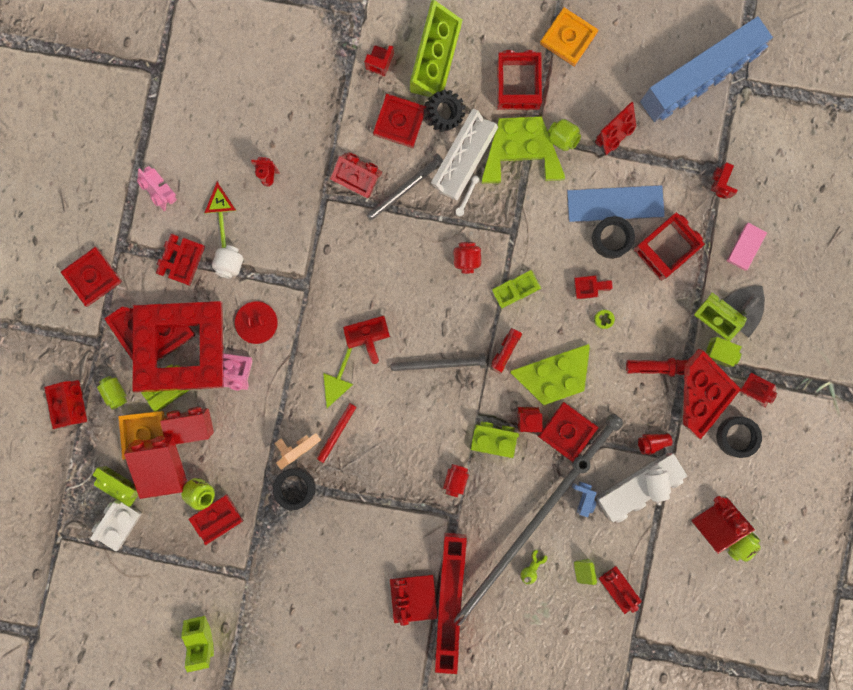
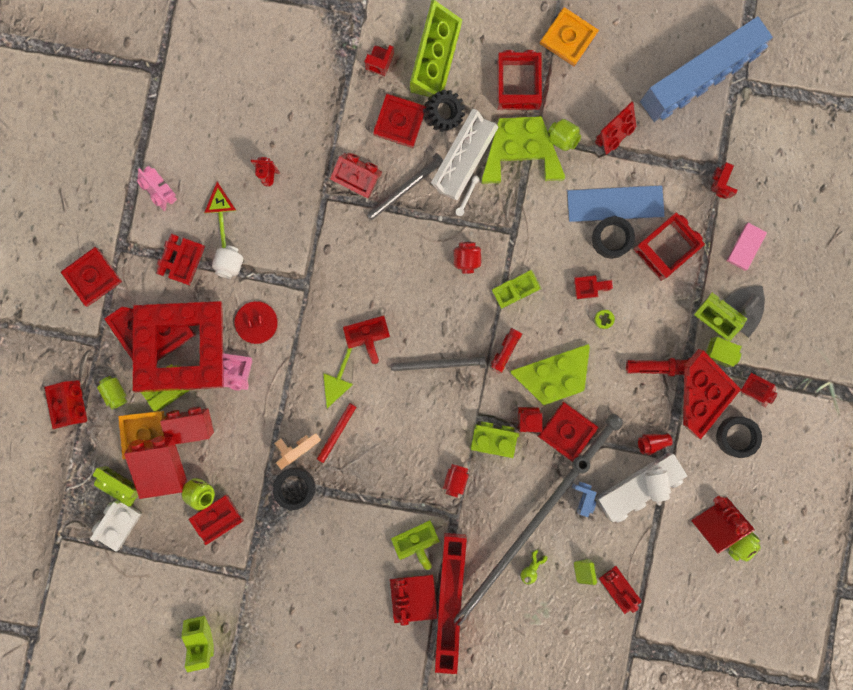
none -> lime plate [391,520,440,570]

